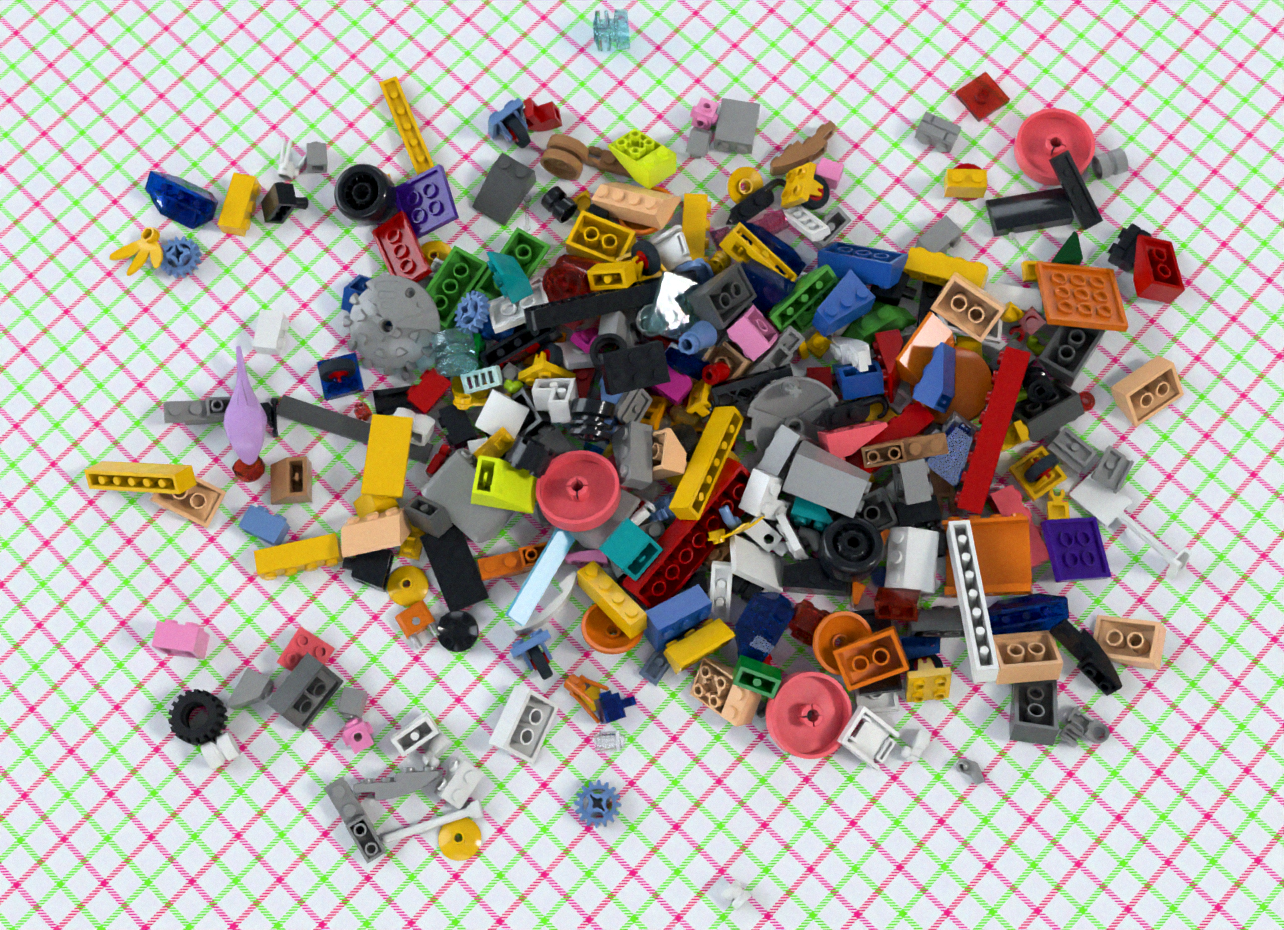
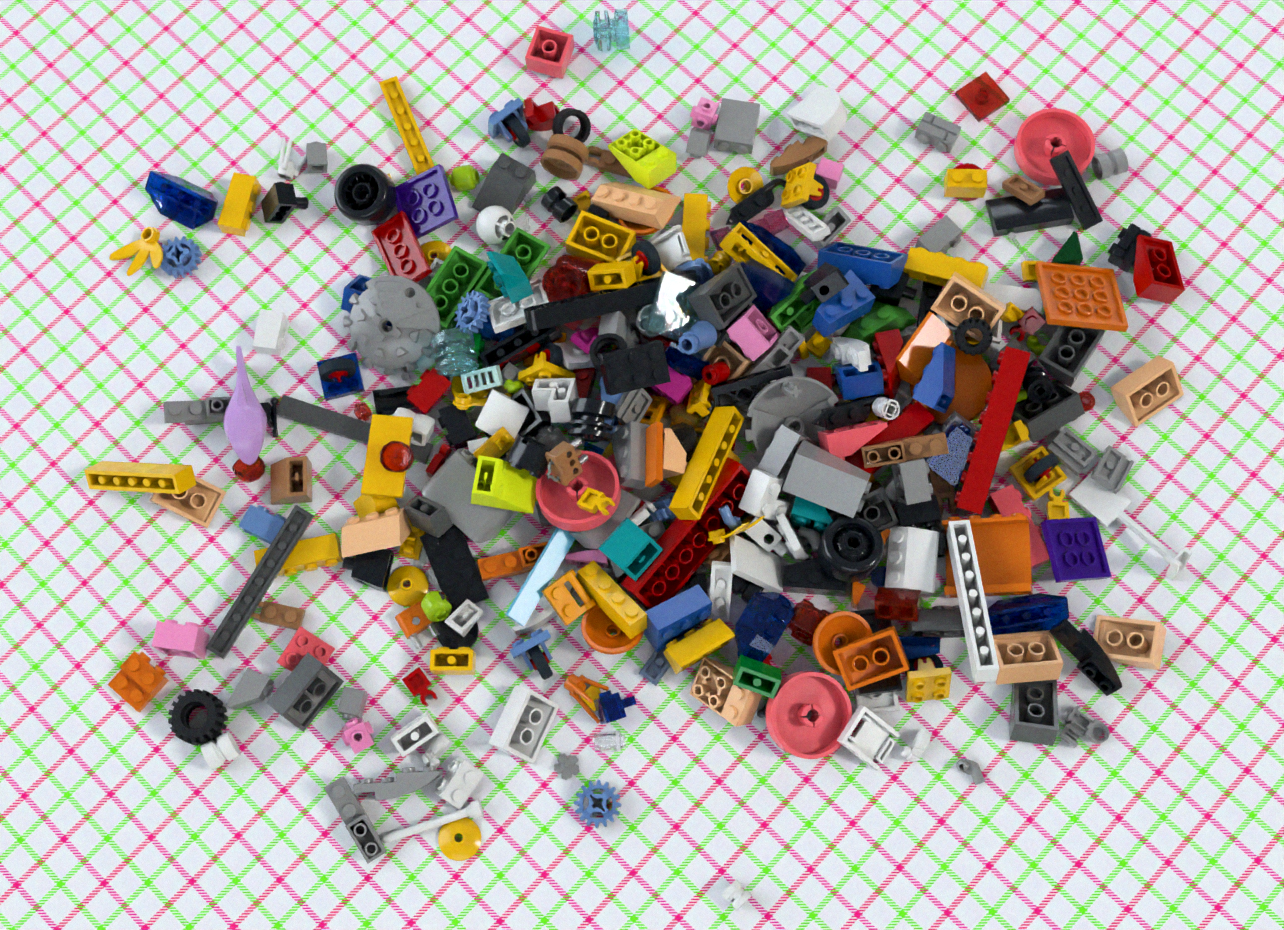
none -> orange plate [108,651,169,713]
none -> dark grey tile [206,505,314,659]
none -> medium nougat hinge [250,601,305,630]
none -> clear red hair [380,441,414,473]
none -> red plate [402,667,438,707]
none -> lime head [421,591,452,622]
none -> yellow brick [430,647,476,675]
none -> white slope [445,599,484,637]
none -> lime head [449,165,480,192]
none -> white brick [476,205,516,245]
none -> coral brick [525,25,575,79]
none -> light orange plate [541,569,596,626]
none -> medium nougat piece [545,437,589,486]
none -> black tyre [552,108,591,143]
none -> light grey plant [554,753,580,780]
none -> yellow plate [577,487,616,515]
none -> orange tile [645,421,663,488]
none -> white brick [787,85,847,141]
none -> black torso [799,262,849,306]
none -> white wheel [872,397,900,420]
none -> black tyre [955,317,993,356]
none -> medium nougat plate [1002,174,1045,205]

